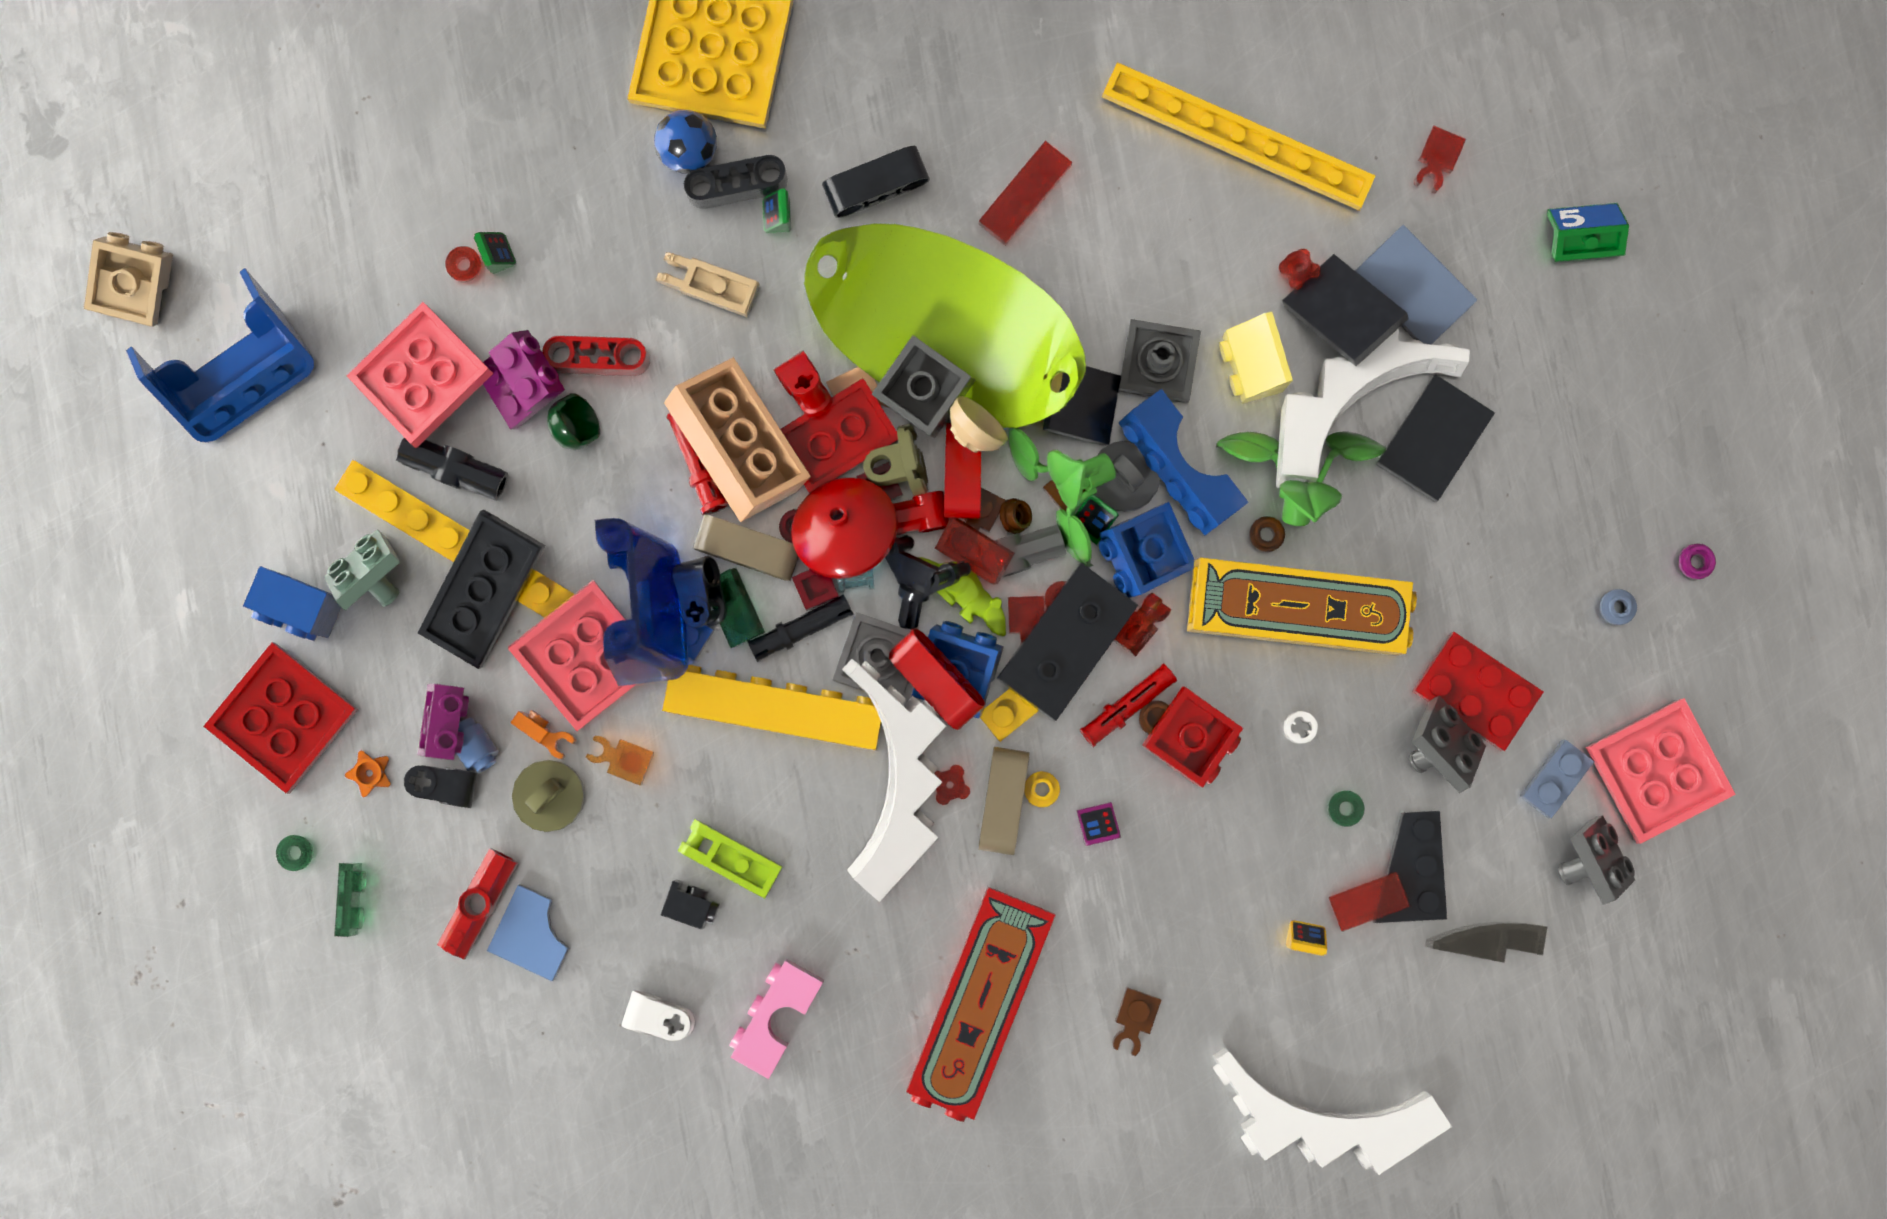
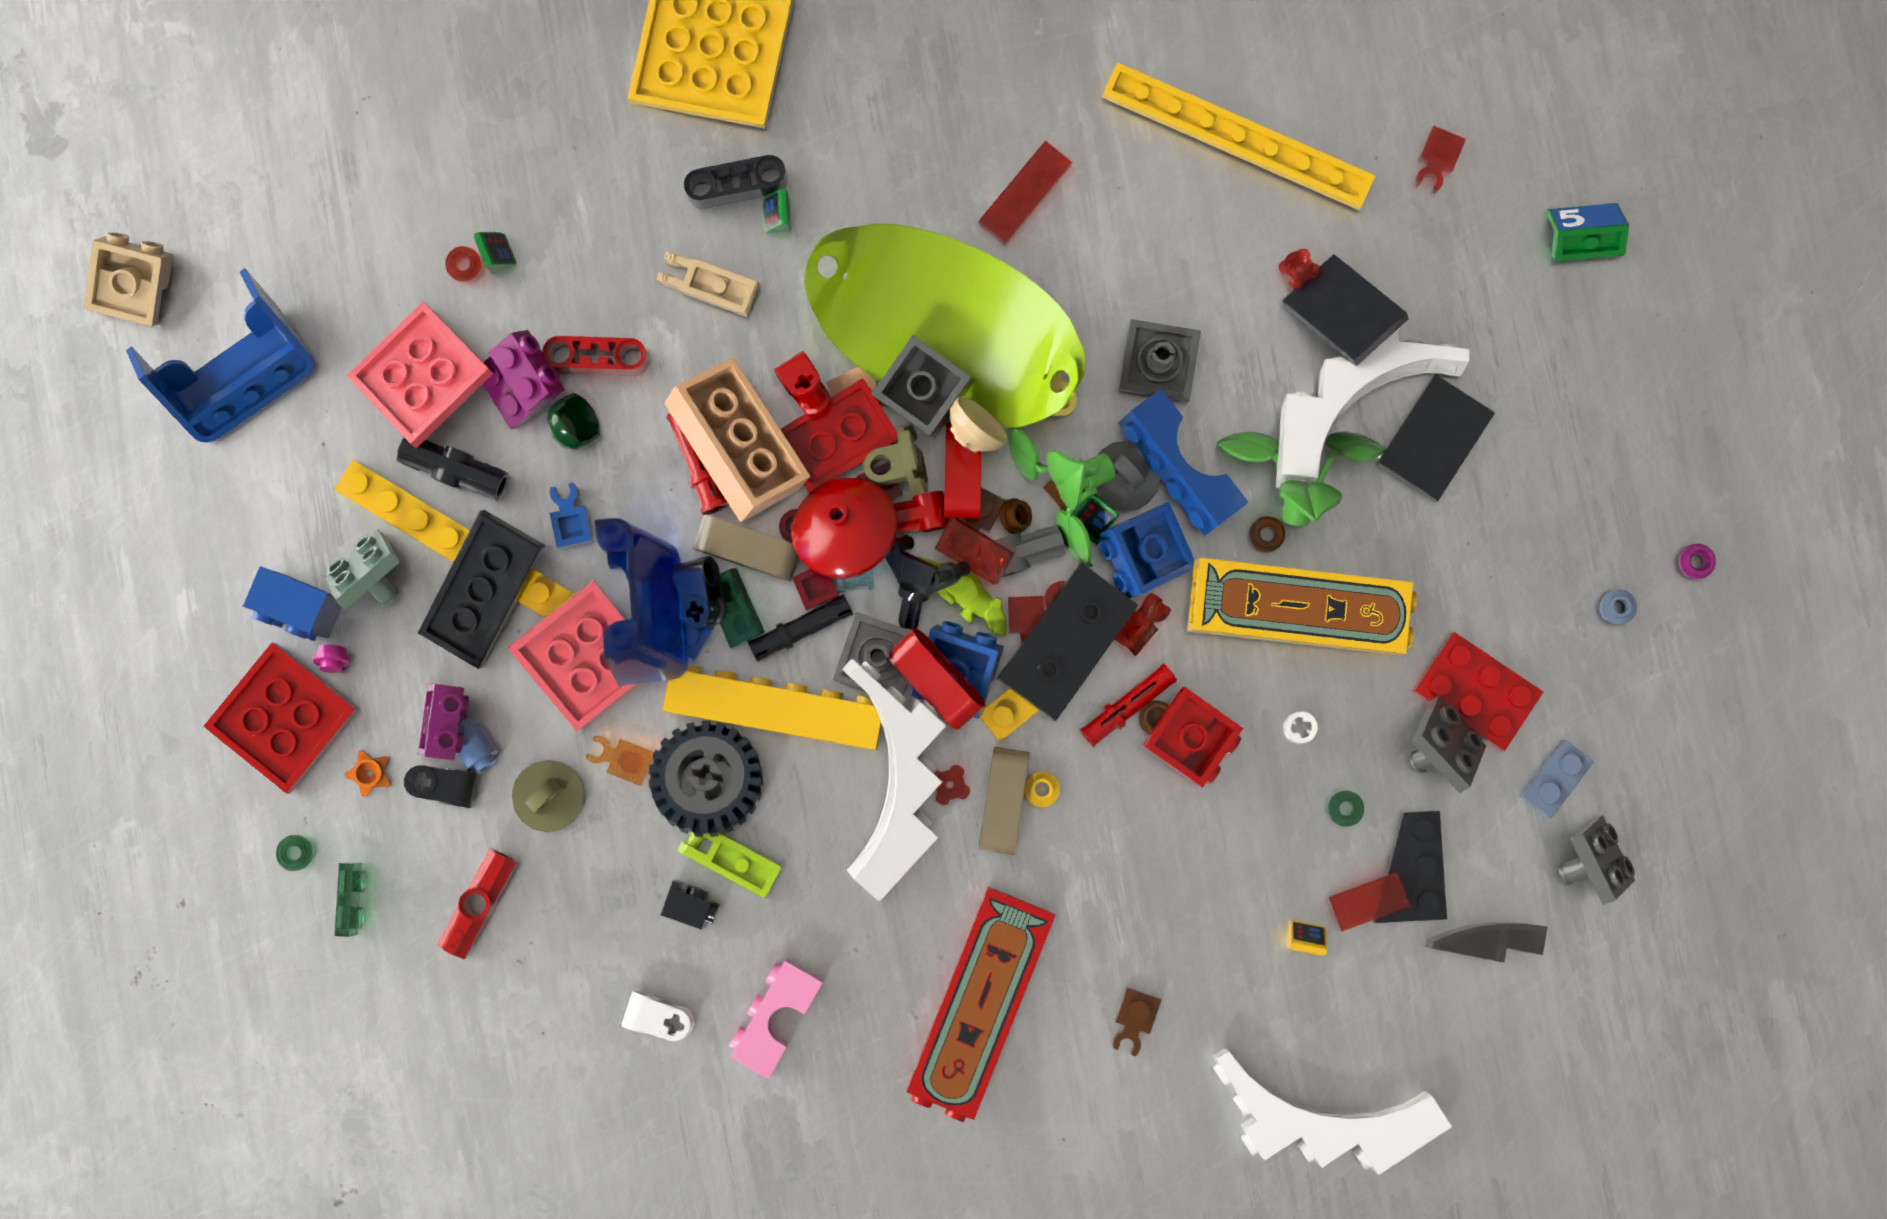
medium blue tile [487,884,569,981] -> none
orange plate [510,710,577,759] -> none
blue piece [654,109,717,174] -> none
black beam [822,146,930,218] -> none
black tile [1043,366,1121,445] -> none
slope [1076,802,1121,846] -> none
light yellow slope [1219,311,1293,404] -> none
sand blue tile [1355,224,1477,345] -> none
coral plate [1586,698,1736,844] -> none
none -> dark pink plate [313,645,350,673]
none -> blue plate [549,483,594,549]
none -> wheel [648,721,763,837]

